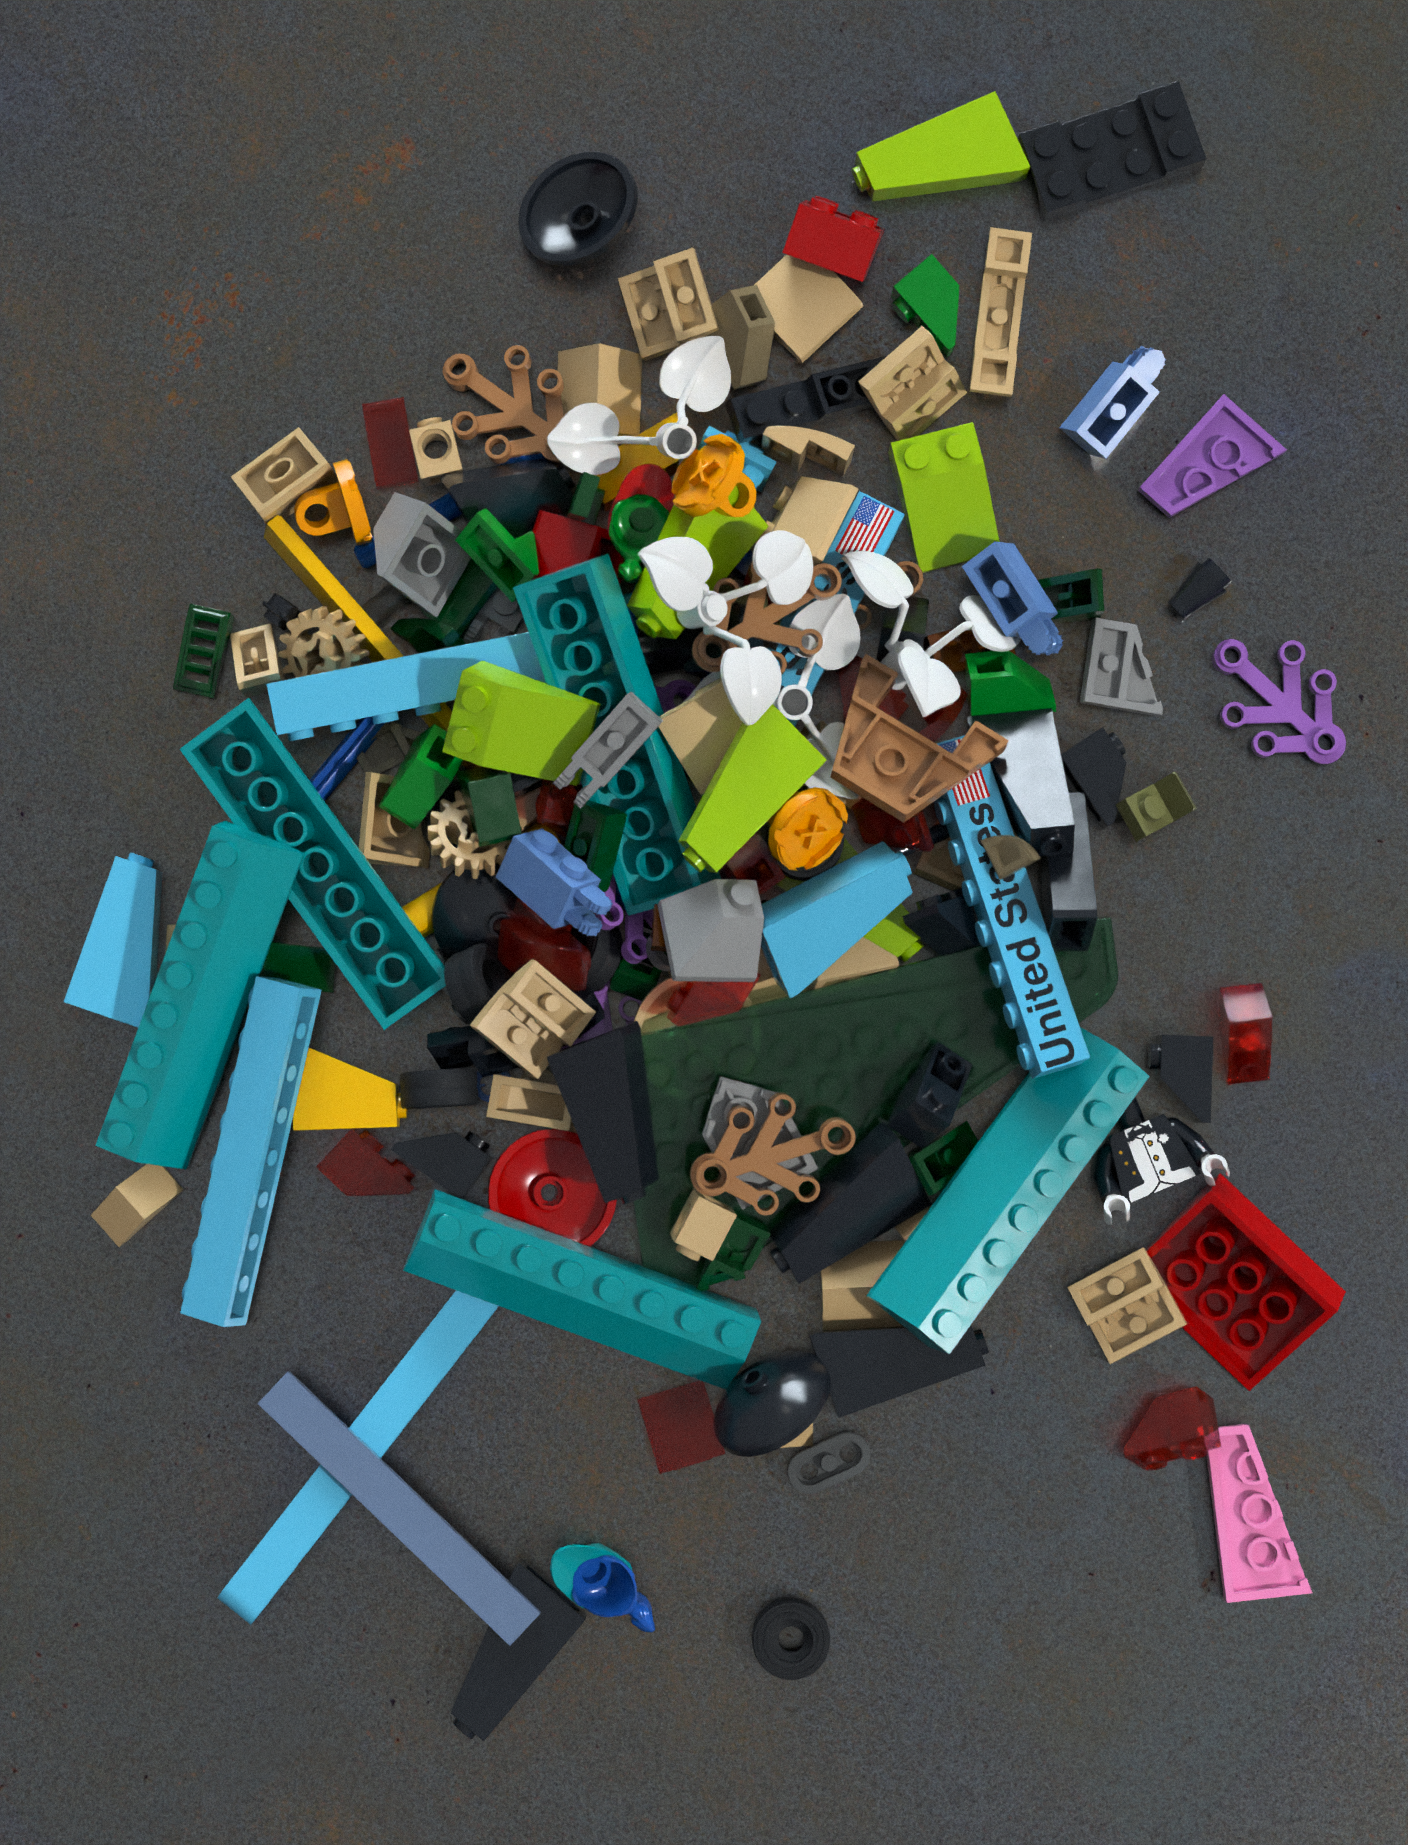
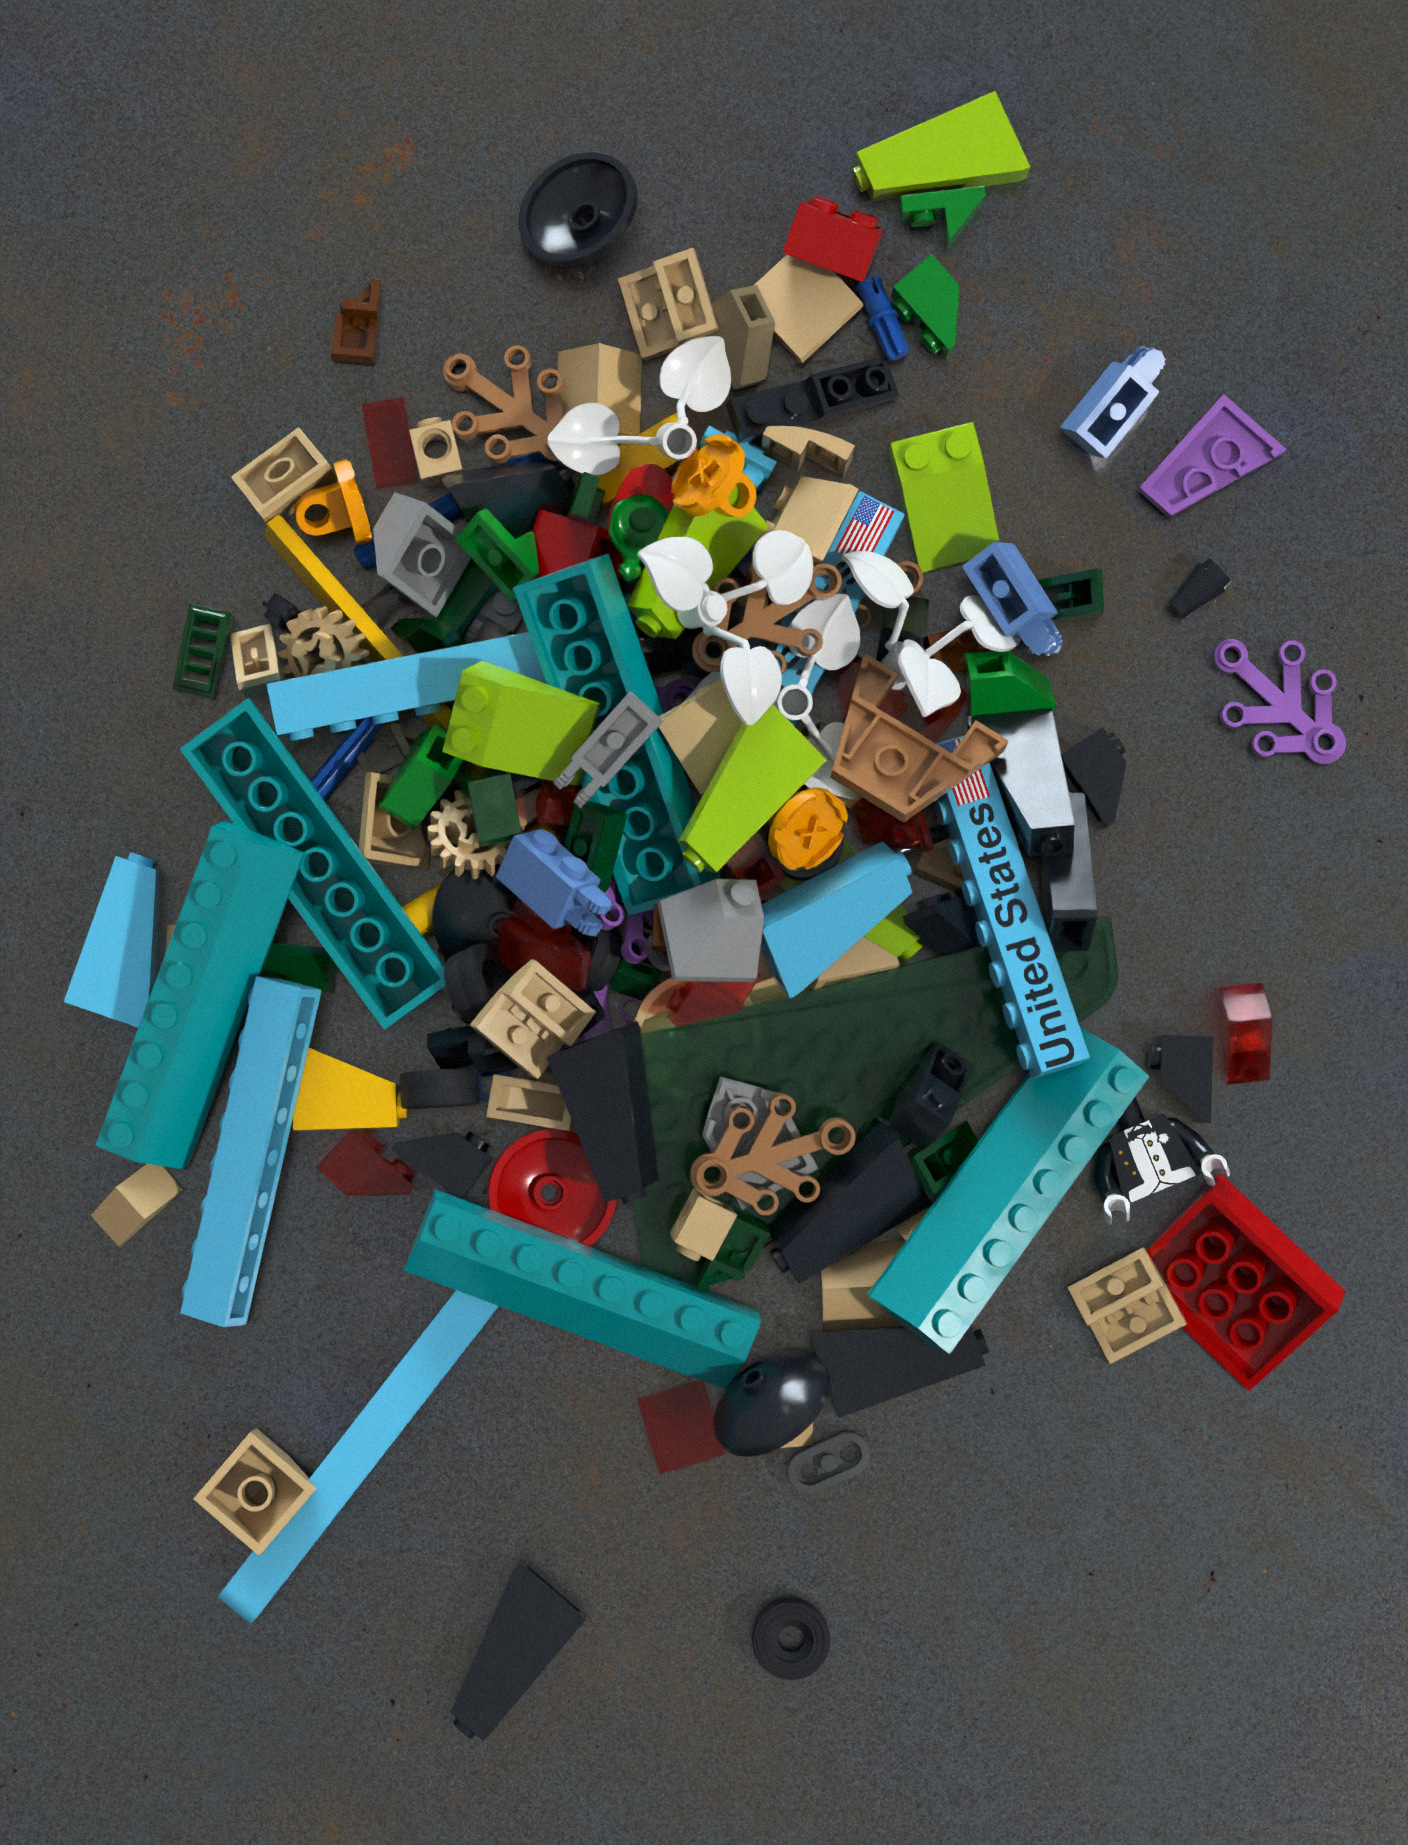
sand blue tile [257,1371,541,1646] -> none
blue hair [550,1543,655,1632] -> none
tan slope [858,326,967,441] -> none
tan slope [969,227,1032,397] -> none
dark tan tile [981,835,1041,879] -> none
black piece [1018,81,1206,221] -> none
light grey wing [1080,618,1163,716] -> none
olive slope [1115,772,1197,842] -> none
clear red slope [1124,1386,1221,1470] -> none
bright pink wing [1203,1424,1312,1603] -> none
none -> tan slope [193,1428,317,1556]
none -> reddish brown slope [331,278,381,365]
none -> blue axle [855,276,909,361]
none -> green slope [898,186,986,250]

